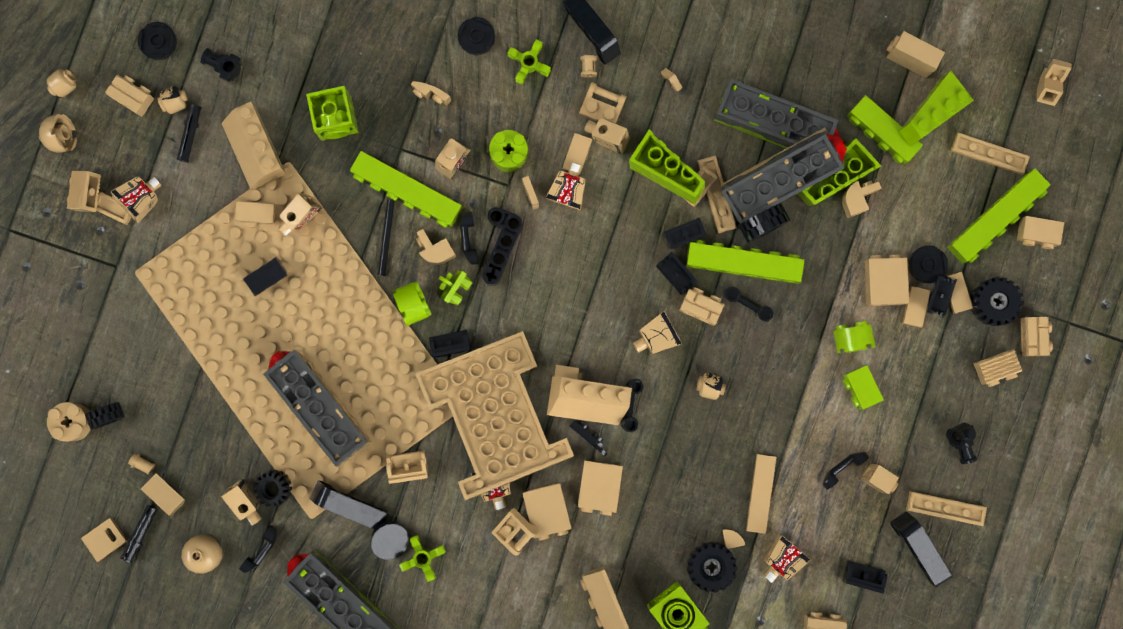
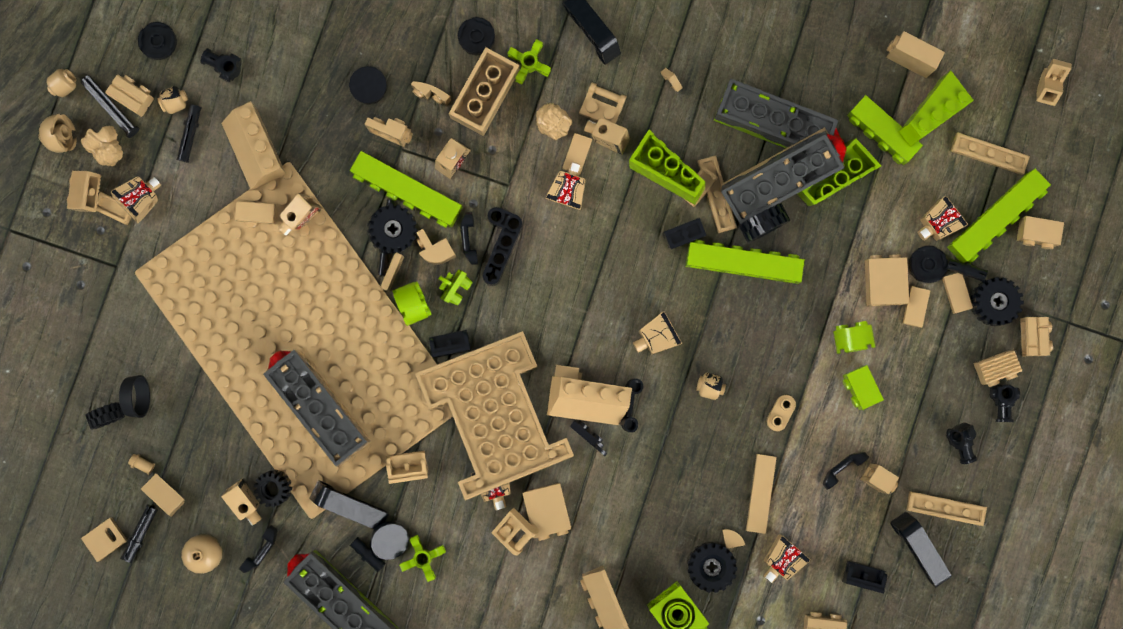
tan brick [47,402,91,441] -> none
black hinge [243,257,288,296] -> none
lime brick [306,86,359,141] -> none
lime brick [489,130,528,172] -> none
tan piece [522,176,539,210] -> none
tan brick [578,460,623,516] -> none
tan bush [580,55,597,78] -> none
black hinge [656,252,697,295] -> none
tan brick [679,287,724,326] -> none
black bar [725,286,774,321] -> none
tan brick [842,181,882,219] -> none
black hinge [926,274,957,317] -> none
none -> black axle [81,75,139,138]
none -> tan hair [81,126,123,166]
none -> black tyre [119,375,150,418]
none -> black tile [349,66,388,105]
none -> black pin [349,537,386,572]
none -> tan plate [365,117,413,147]
none -> black bush [366,204,417,254]
none -> tan tile [381,253,404,292]
none -> tan brick [449,47,520,136]
none -> tan hair [536,103,572,140]
none -> tan plate [767,395,796,431]
none -> torso [917,196,968,241]
none -> black pin [947,258,988,282]
none -> black connector [990,384,1020,422]

